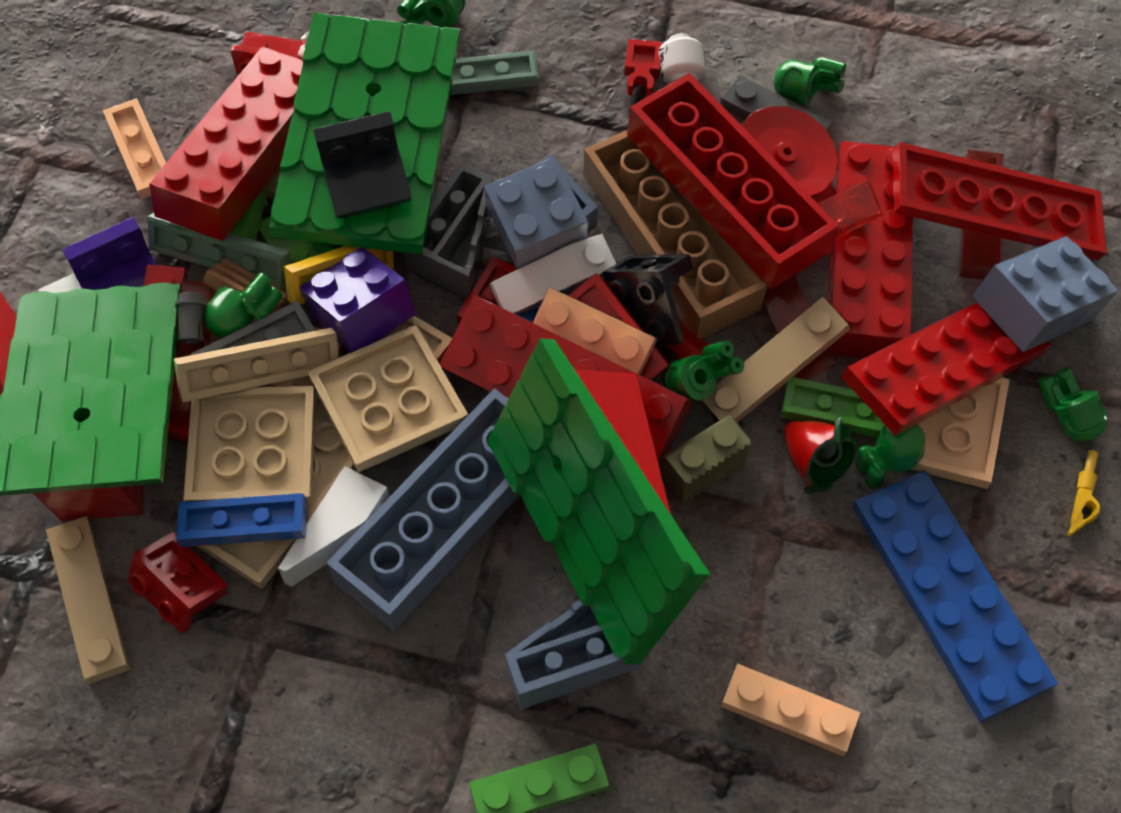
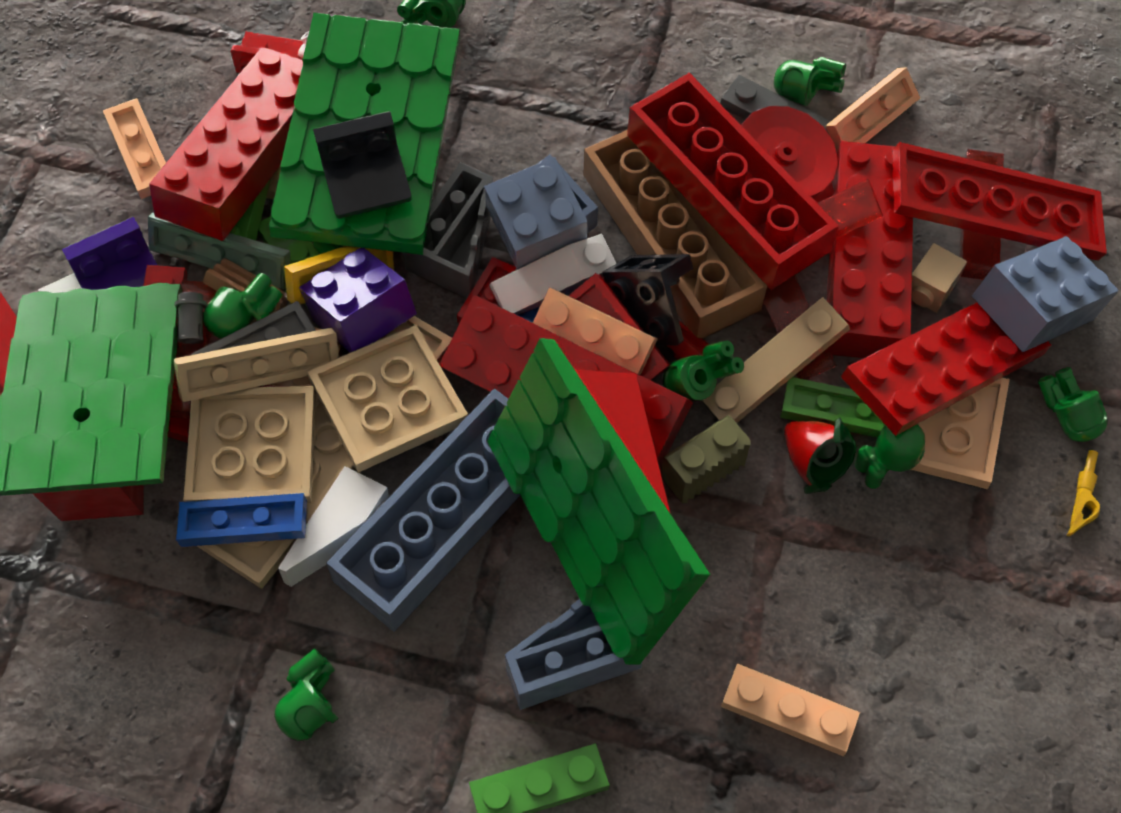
tan plate [46,516,130,684] -> none
red bracket [128,532,228,633] -> none
sand green tile [450,51,539,95] -> none
red plate [624,39,663,97] -> none
white head [658,33,706,84] -> none
blue plate [852,470,1058,723] -> none
none -> green piece [274,648,339,741]
none -> light nougat plate [825,67,920,152]
none -> tan brick [911,243,967,313]

